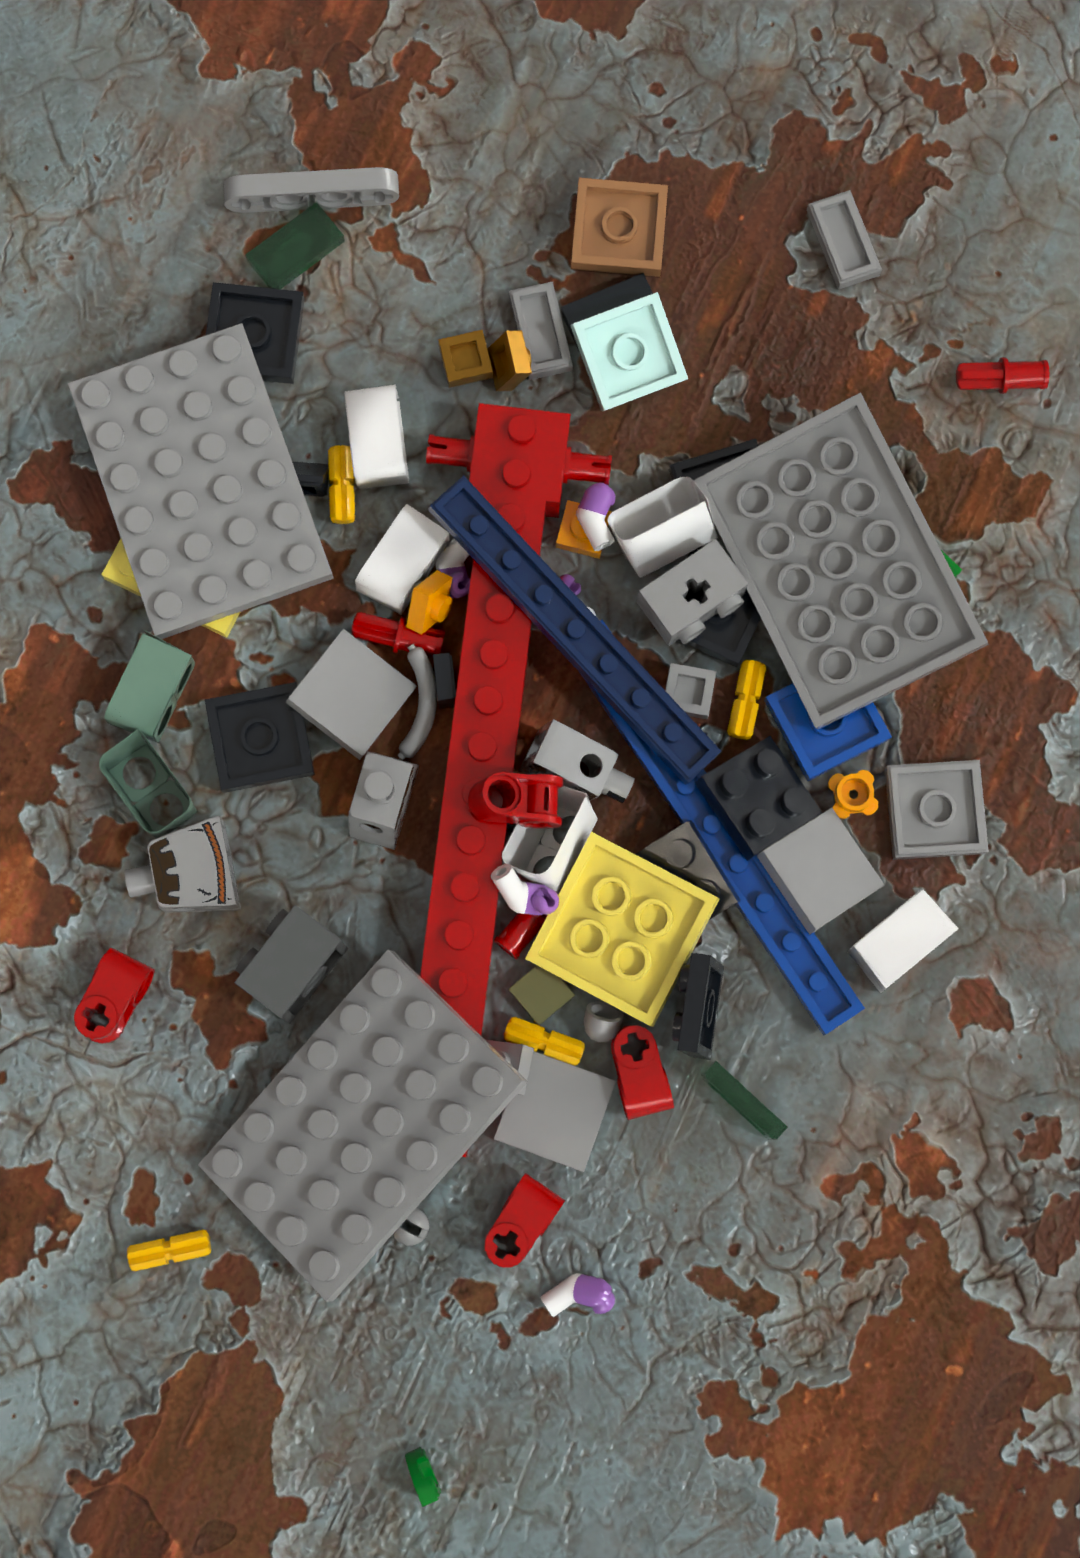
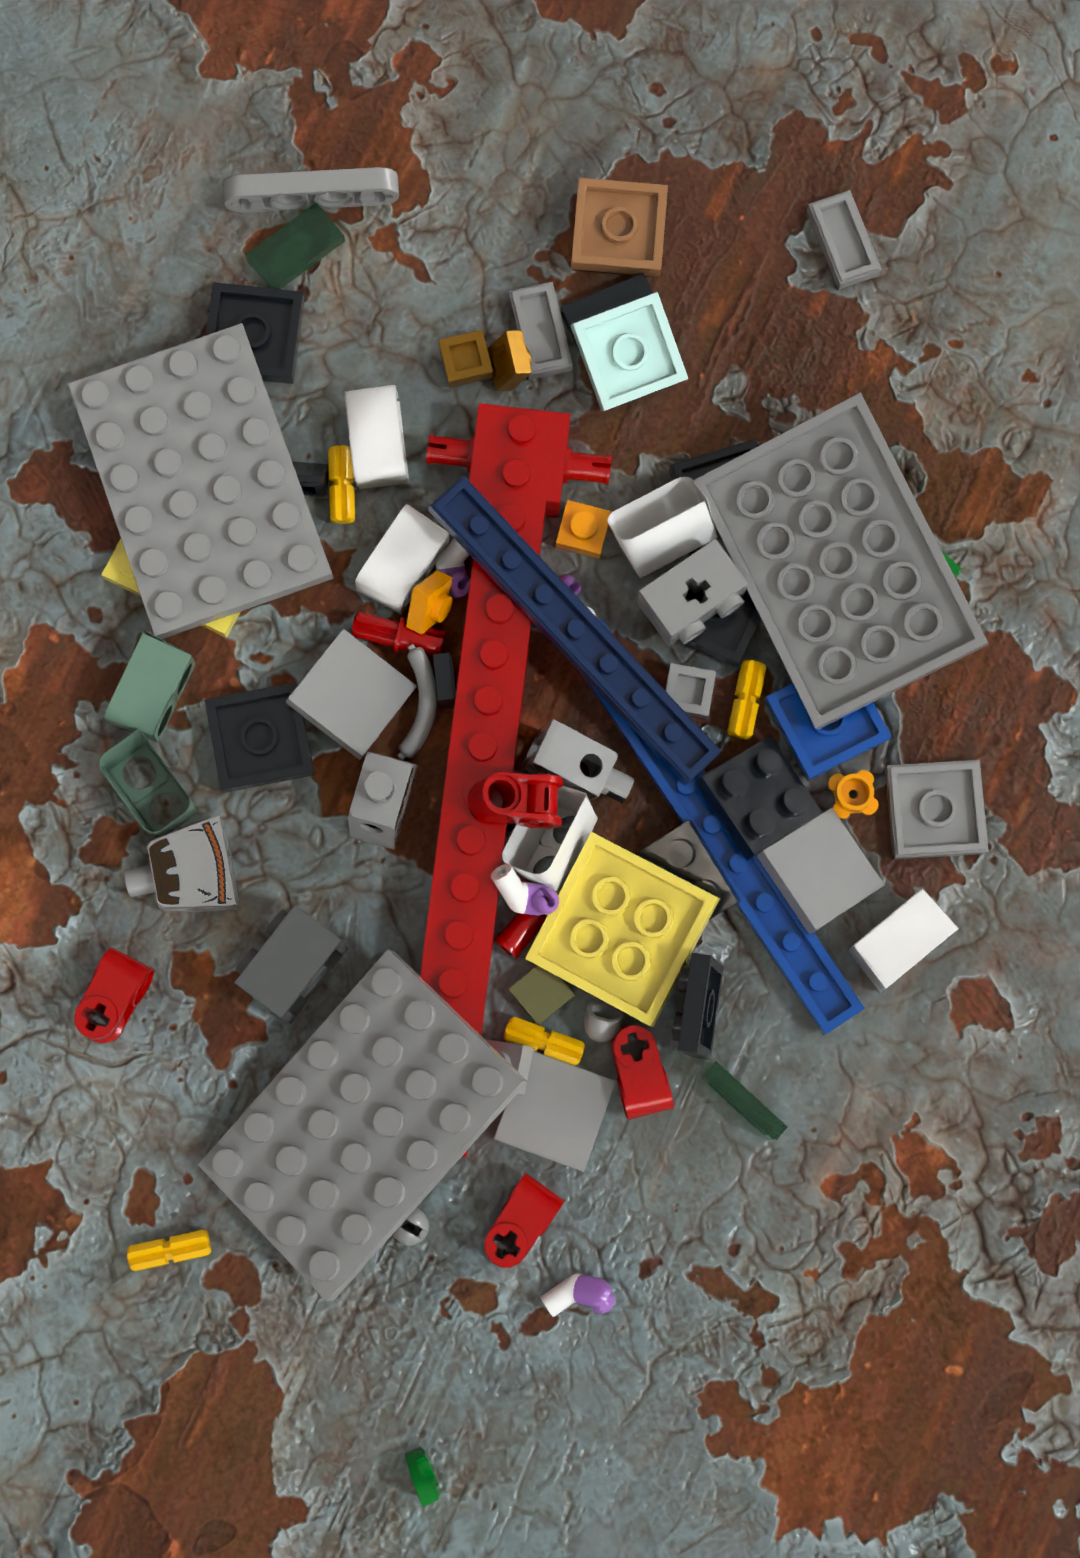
arm [576,483,616,551] -> none
red axle [956,357,1050,394] -> none

